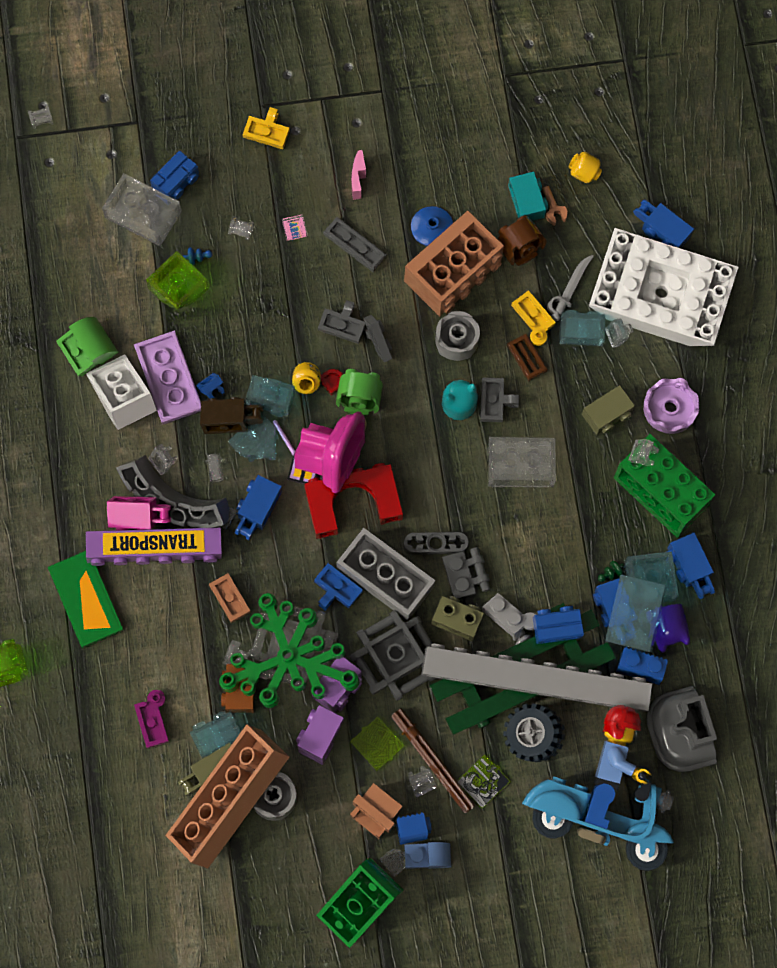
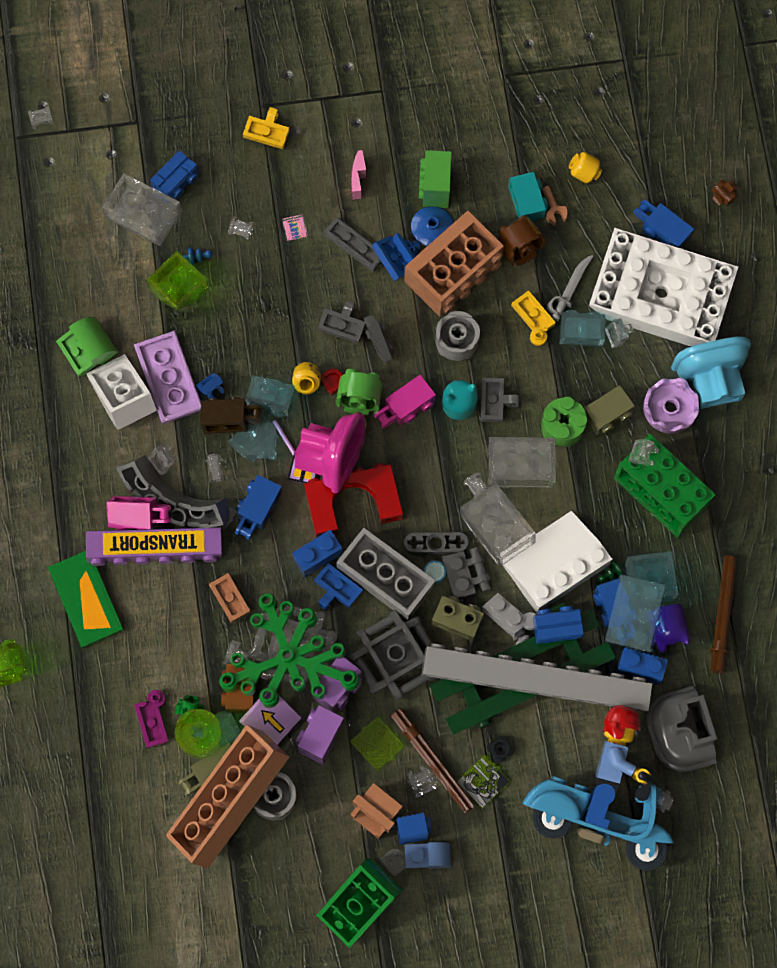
black wheel [503,704,565,763] -> none
reddish brown tile [507,334,548,382] -> none
blue brick [667,533,715,599] -> none
none -> green gear [175,695,204,724]
none -> clear neon green brick [175,709,223,759]
none -> lavender tile [239,693,301,745]
none -> blue brick [292,530,342,577]
none -> blue slope [372,233,421,282]
none -> dark pink brick [374,375,436,429]
none -> bright green brick [419,150,451,208]
none -> light aqua tile [424,561,446,584]
none -> clear brick [460,483,536,567]
none -> clear bush [463,472,492,501]
none -> black plate [487,736,514,763]
none -> white slope [499,511,612,613]
none -> bright green brick [541,397,587,447]
none -> medium azure piece [671,337,751,409]
none -> reddish brown axle [710,555,737,674]
none -> reddish brown gear [712,180,738,206]

